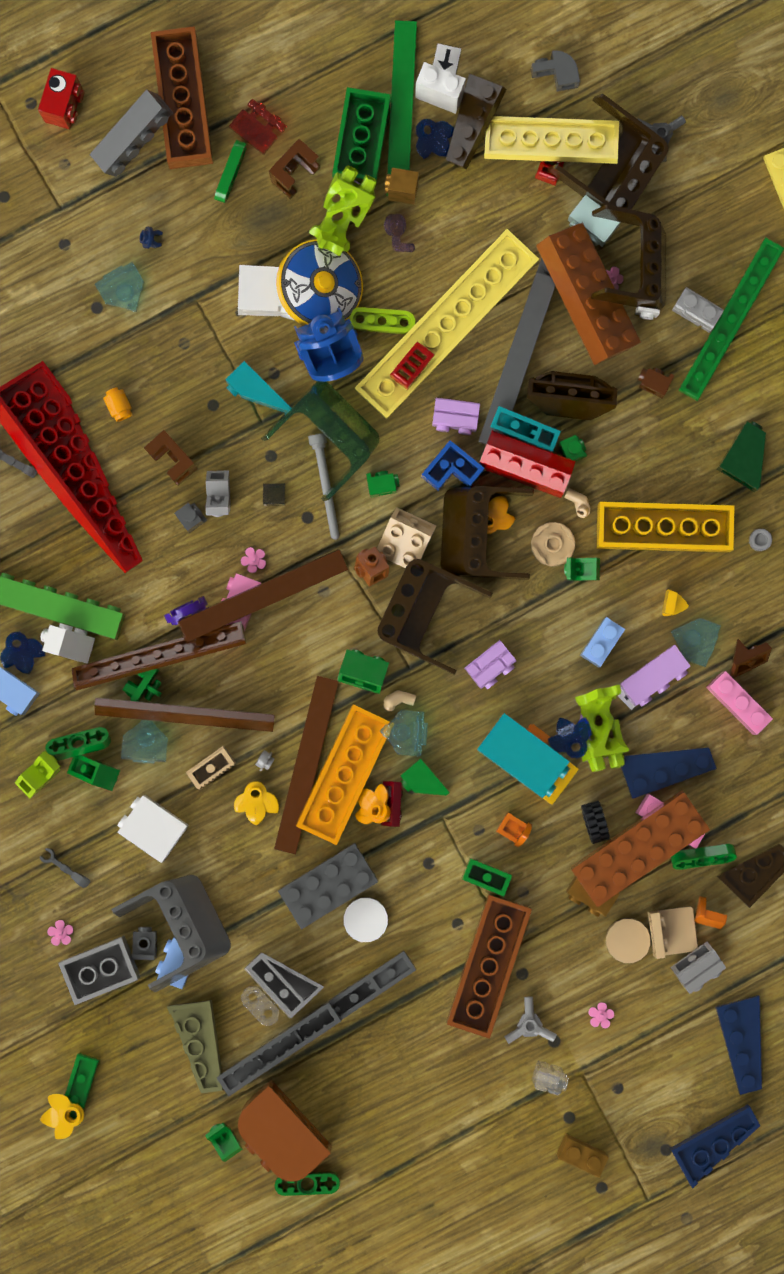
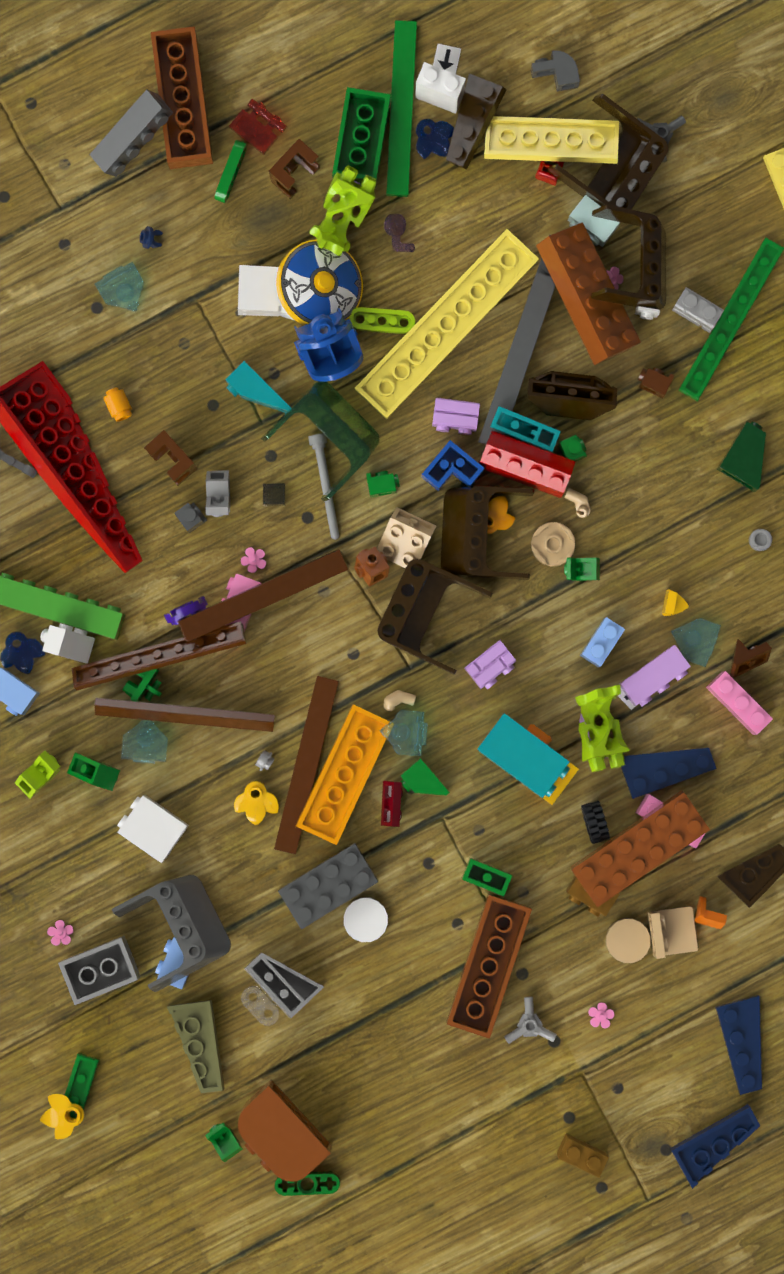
red brick [38,68,84,130] -> none
dark grey piece [40,848,90,888] -> none
green beam [45,727,111,761] -> none
dark grey brick [132,927,157,960] -> none
tan brick [186,746,236,789] -> none
dark grey slope [216,951,416,1096] -> none
green brick [337,649,389,694] -> none
light orange plate [355,784,391,825] -> none
pearl gold brick [385,168,419,205] -> none
red slope [390,342,435,390] -> none
orange tile [496,813,532,847] -> none
clear brick [532,1061,569,1096] -> none
clear blue plate [548,717,591,759] -> none
yellow brick [597,502,734,552] -> none
light grey brick [670,942,726,994] -> none
green beam [671,844,737,870] -> none

